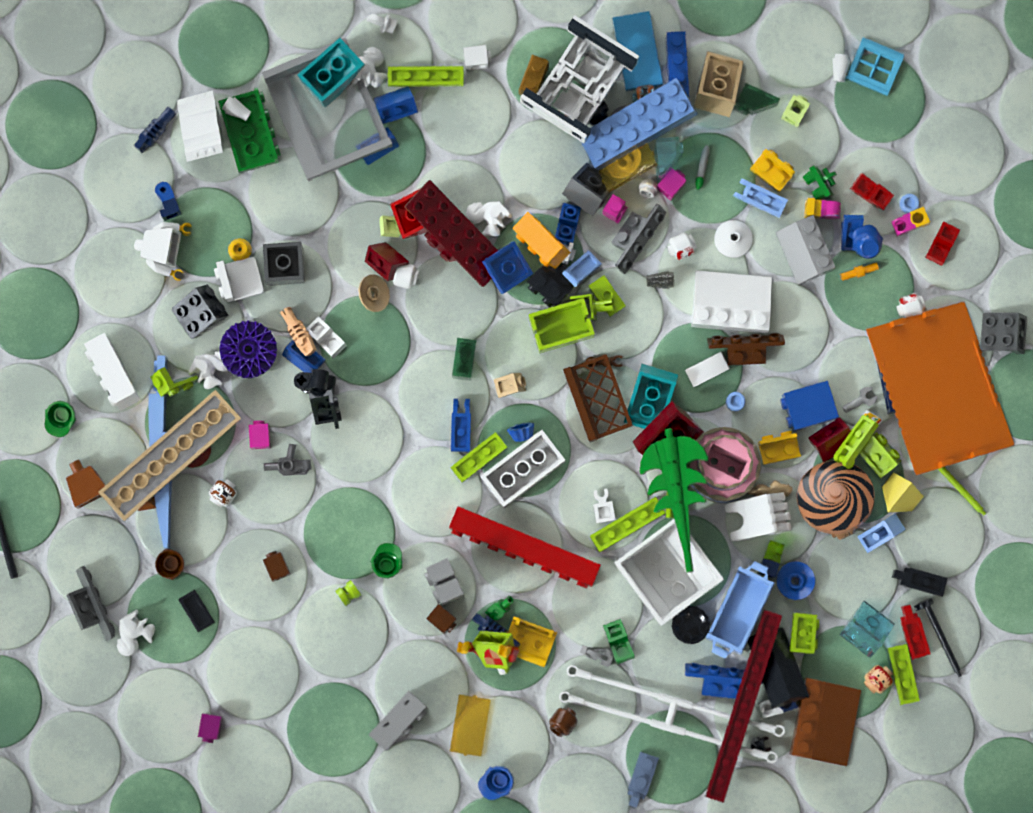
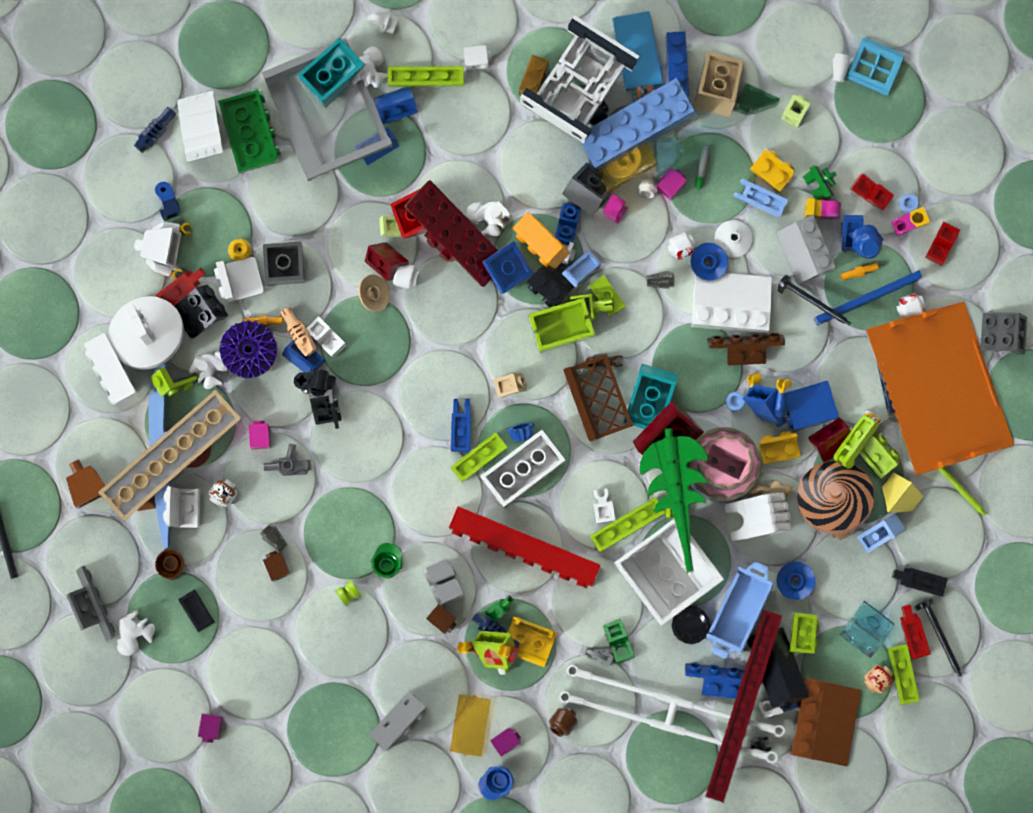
green hat [44,400,76,437] -> none
white cone [222,96,252,121] -> none
clear green brick [452,338,477,381] -> none
dark grey bracket [611,204,666,274] -> none
sand blue hinge [628,752,659,808] -> none
white slope [685,352,730,387] -> none
clear neon green leg [757,540,785,579] -> none
light grey bar [842,387,878,413] -> none
none -> white bracket [108,297,184,370]
none -> red hinge [155,267,206,306]
none -> white bracket [163,486,201,528]
none -> light orange bar [244,315,283,327]
none -> clear smoke cone [260,523,288,552]
none -> magenta brick [490,727,521,756]
none -> blue dish [690,243,728,281]
none -> blue torso [742,373,792,427]
none -> black piece [777,274,851,326]
none -> blue tile [813,270,922,326]

